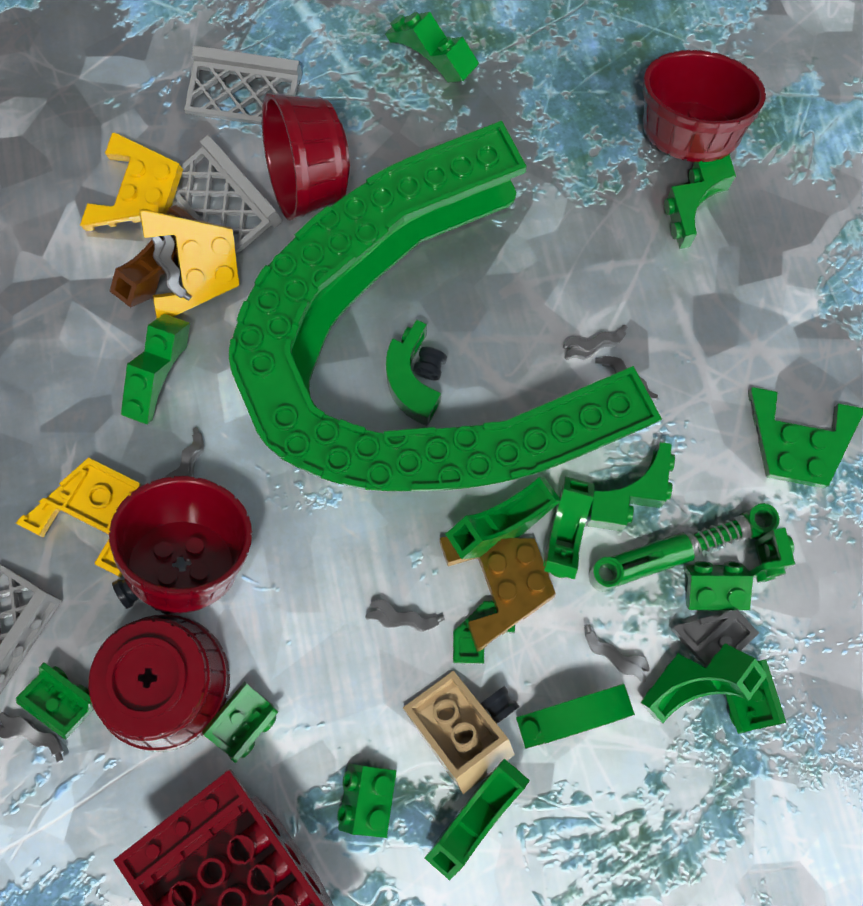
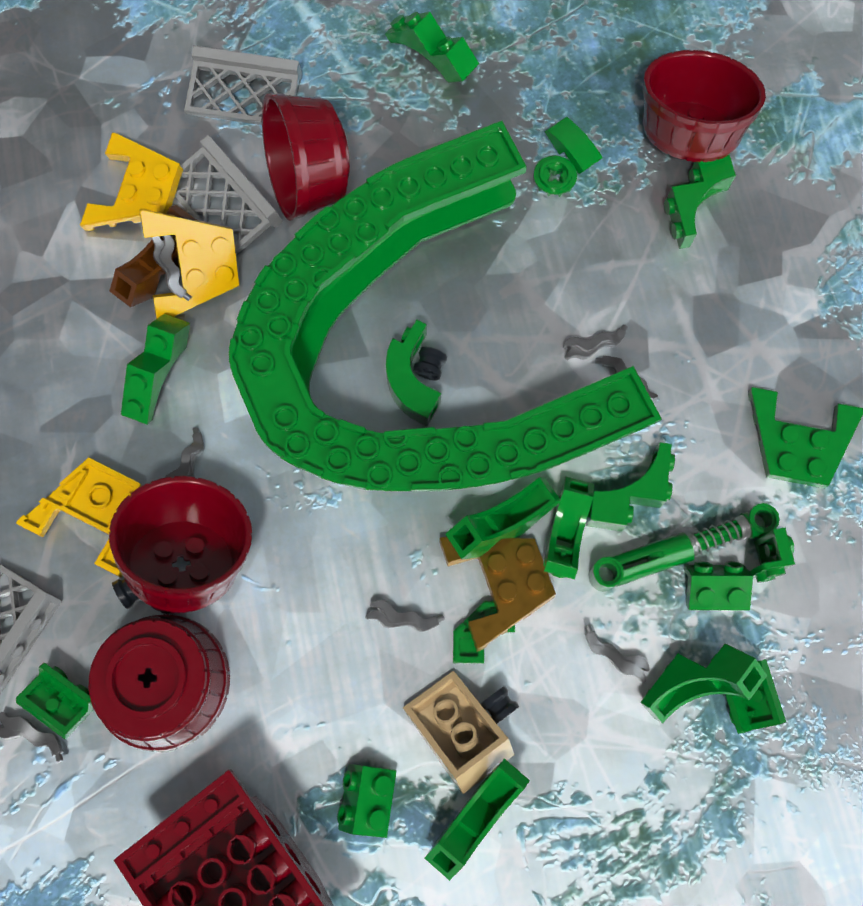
green bracket [202,681,278,763] -> none
green arch [516,684,635,749] -> none
flat silver wing [671,609,759,668] -> none
none -> green gear [534,156,577,197]
none -> green slope [545,117,603,174]

